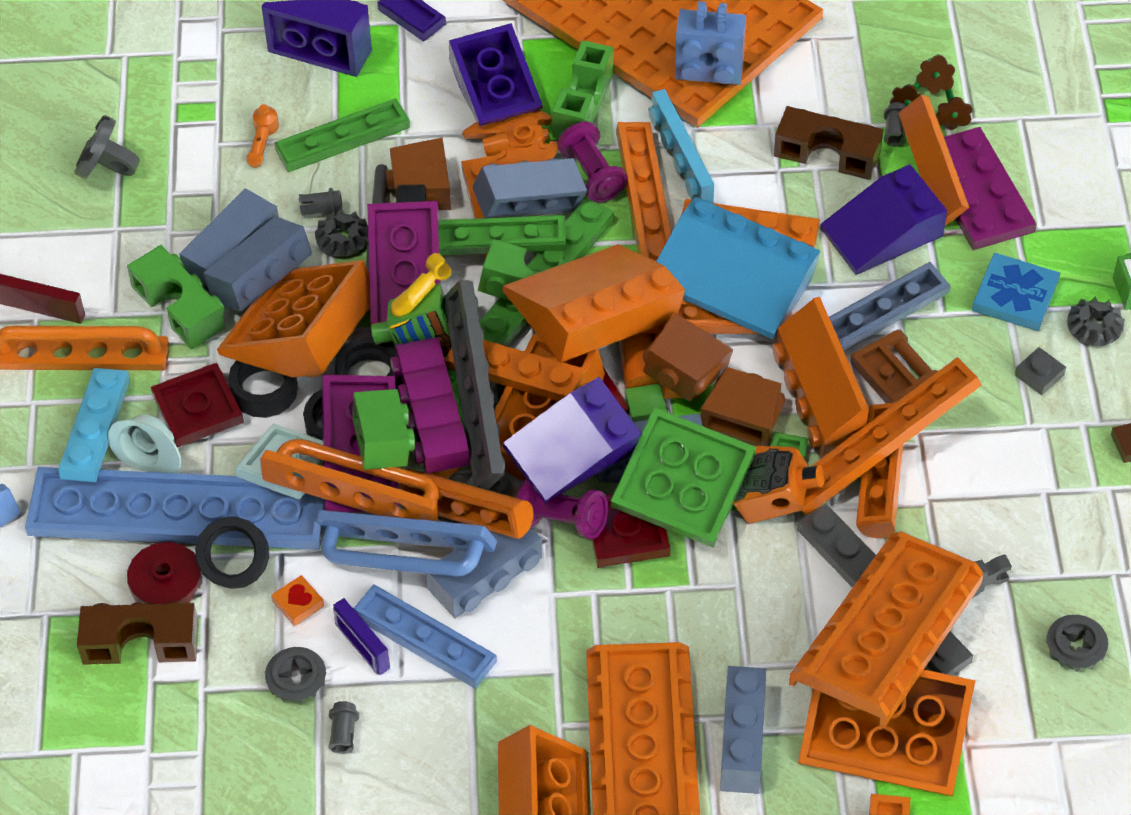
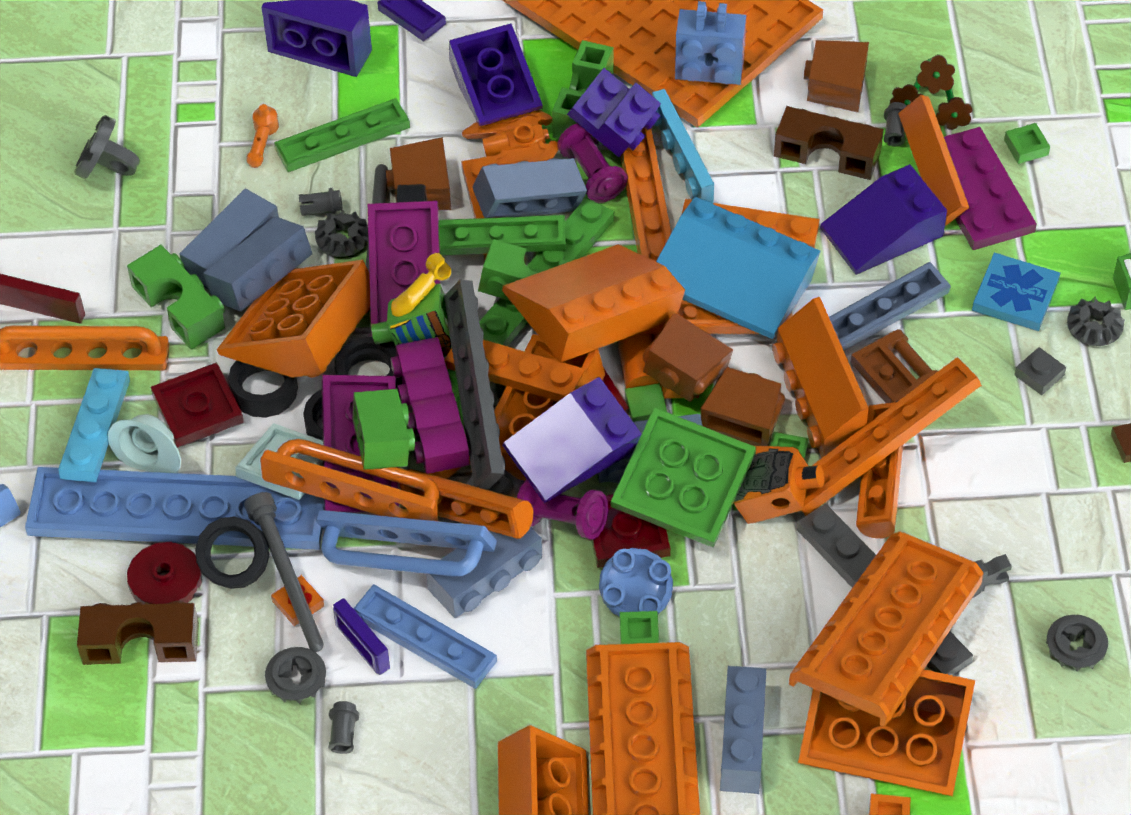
none -> dark grey piece [244,492,324,652]
none -> dark purple plate [567,68,661,157]
none -> medium blue dish [599,548,673,617]
none -> bright green plate [620,611,659,644]
none -> dark orange torso [804,40,869,112]
none -> bright green plate [1004,123,1050,164]

